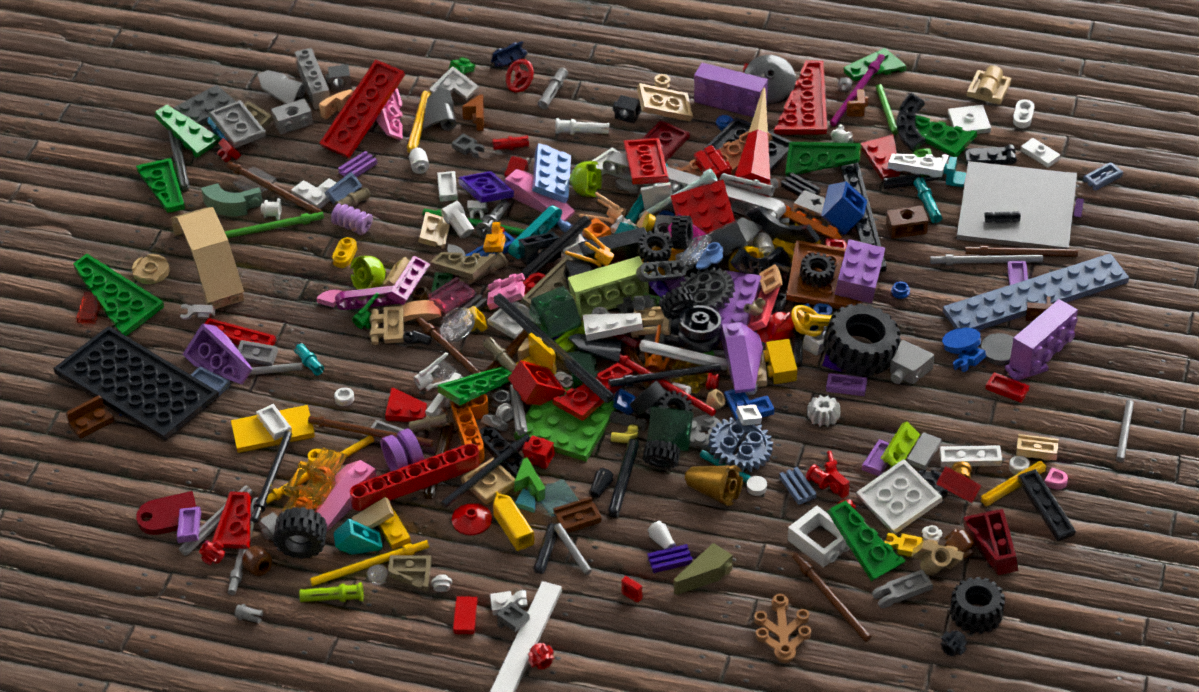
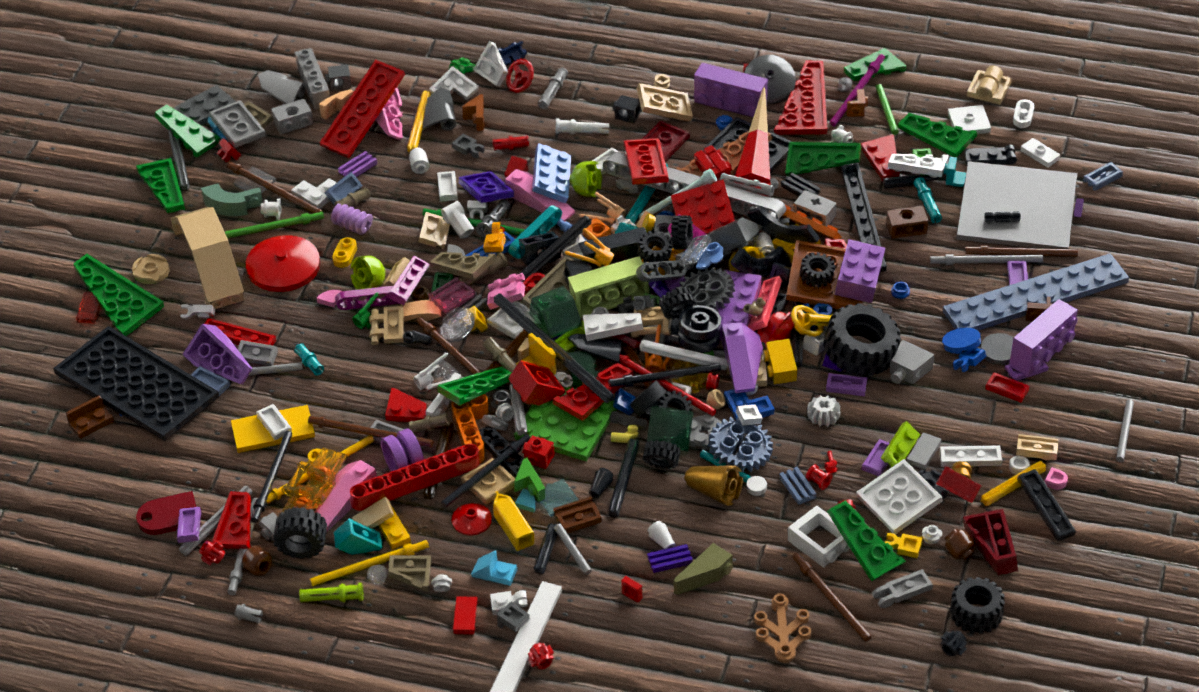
white tile [334,388,354,406] -> none
white piece [641,182,673,212] -> none
light nougat slope [759,265,782,294] -> none
blue slope [821,181,868,235] -> none
red plate [829,470,850,498] -> none
black tile [897,93,926,152] -> none
tan plate [911,539,964,575] -> none
none -> red dish [246,235,320,292]
none -> medium azure slope [471,551,517,586]
none -> white wing [473,41,508,87]

